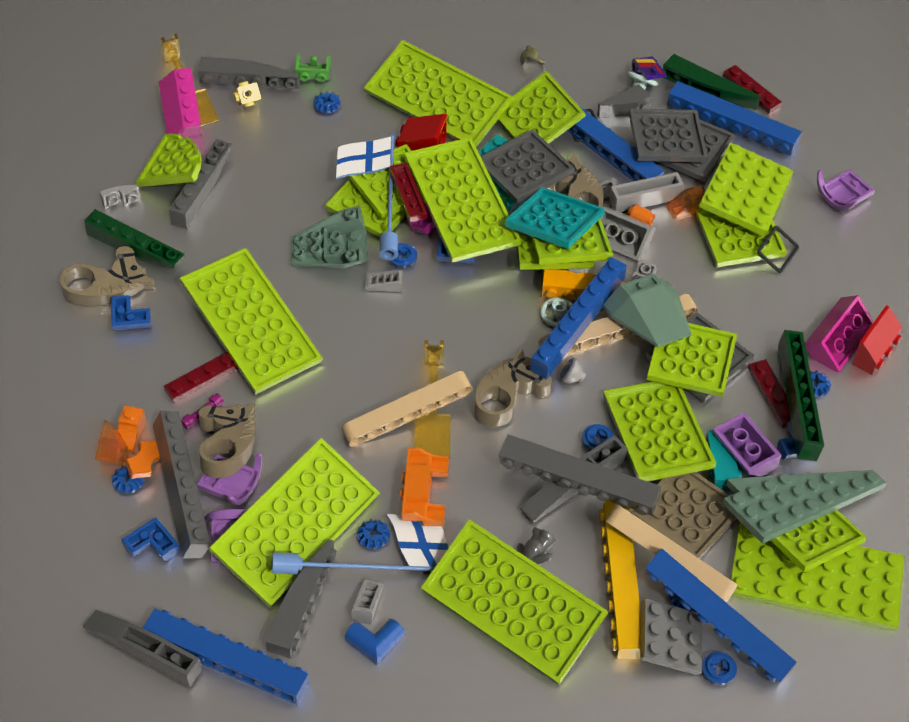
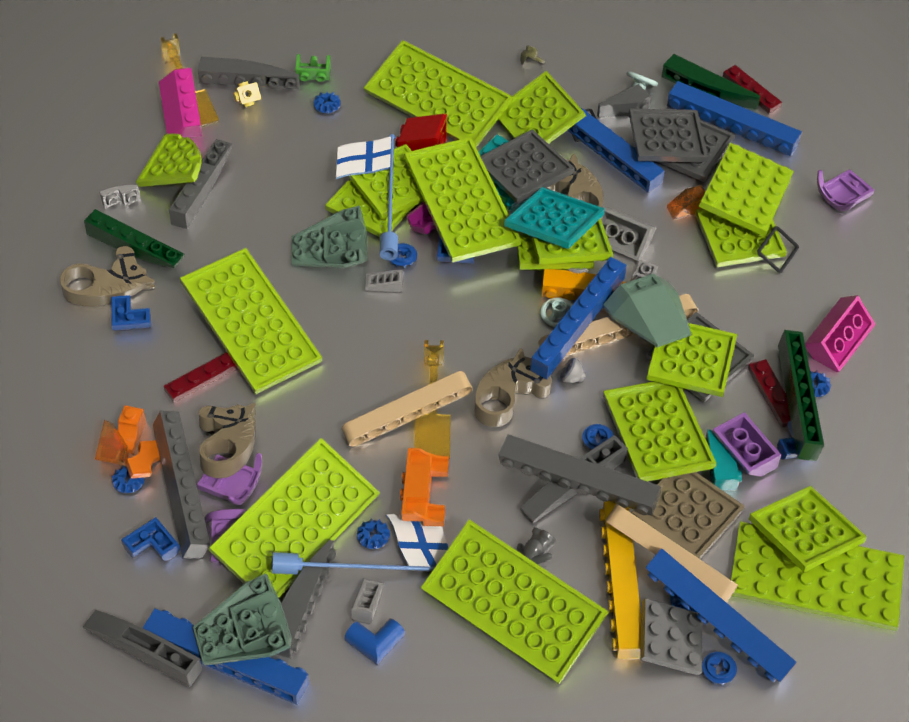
magenta bar [181,393,224,430] -> none
dark red plate [389,163,428,222] -> none
light grey slope [600,178,619,200] -> none
light grey brick [609,172,684,212] -> none
orange brick [627,204,655,225] -> none
dark purple door [632,56,666,80] -> none
sand green wing [723,470,887,544] -> none
slope [852,305,902,375] -> none
none -> sand green wedge [193,574,292,666]

